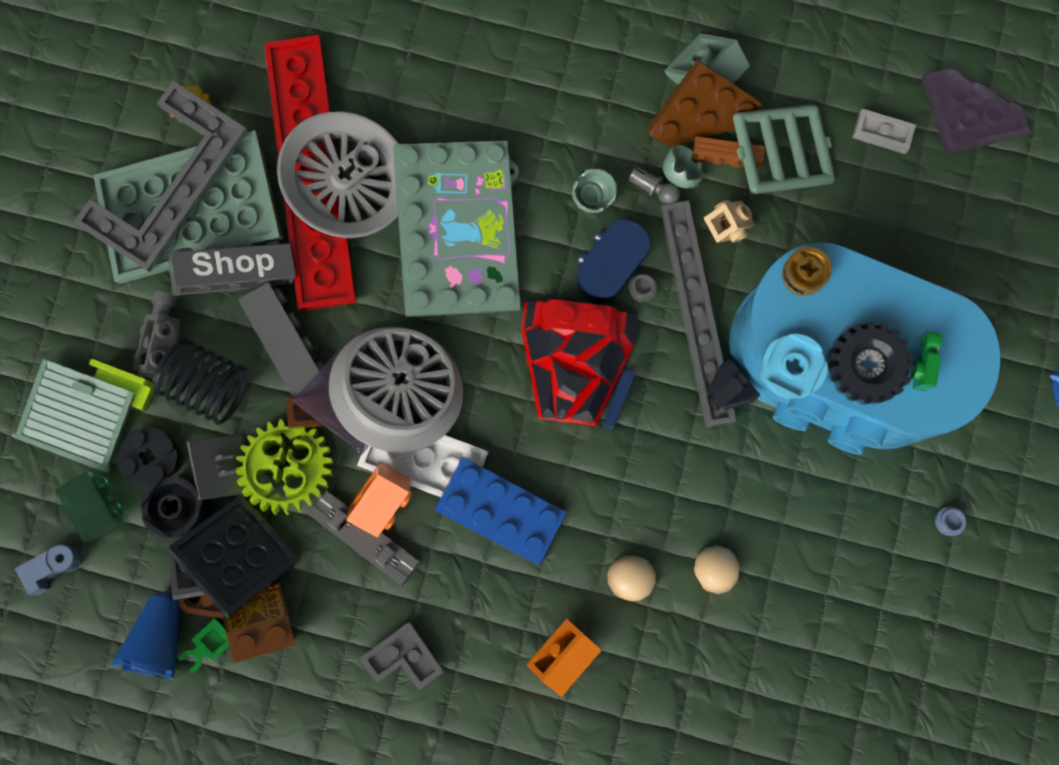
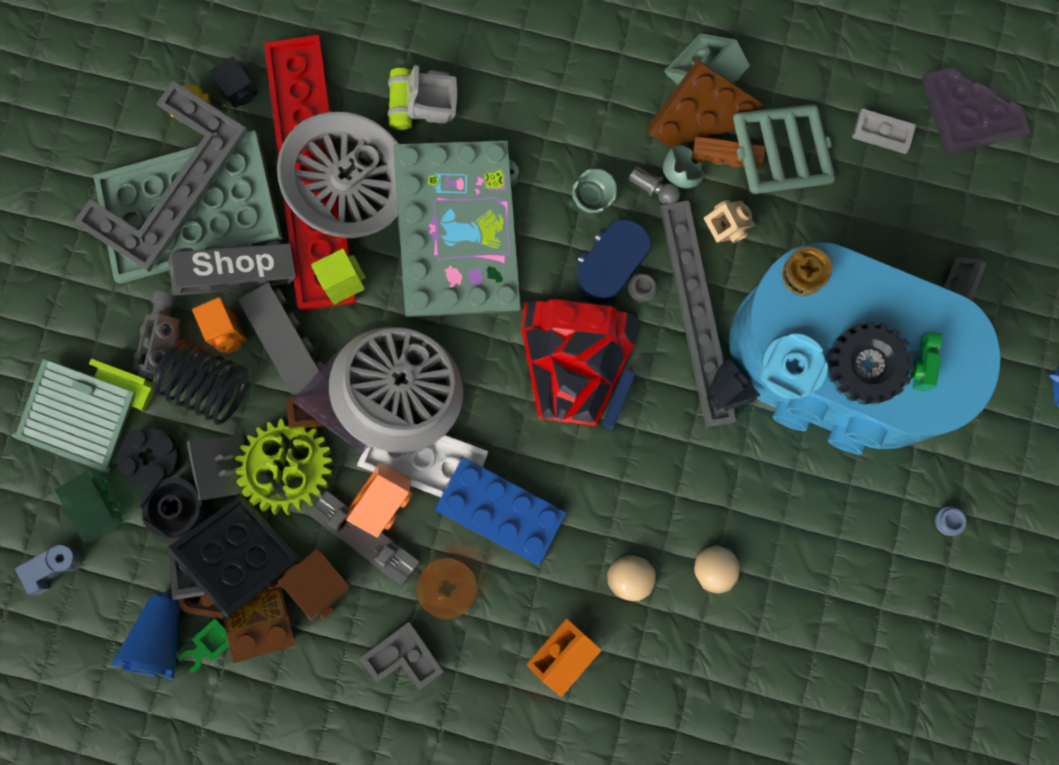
none -> orange piece [192,297,248,353]
none -> black brick [210,56,258,108]
none -> reddish brown plate [278,549,349,622]
none -> lime brick [311,249,366,305]
none -> light grey piece [388,65,457,131]
none -> clear orange plate [417,558,477,619]
none -> dark grey plate [944,257,987,301]

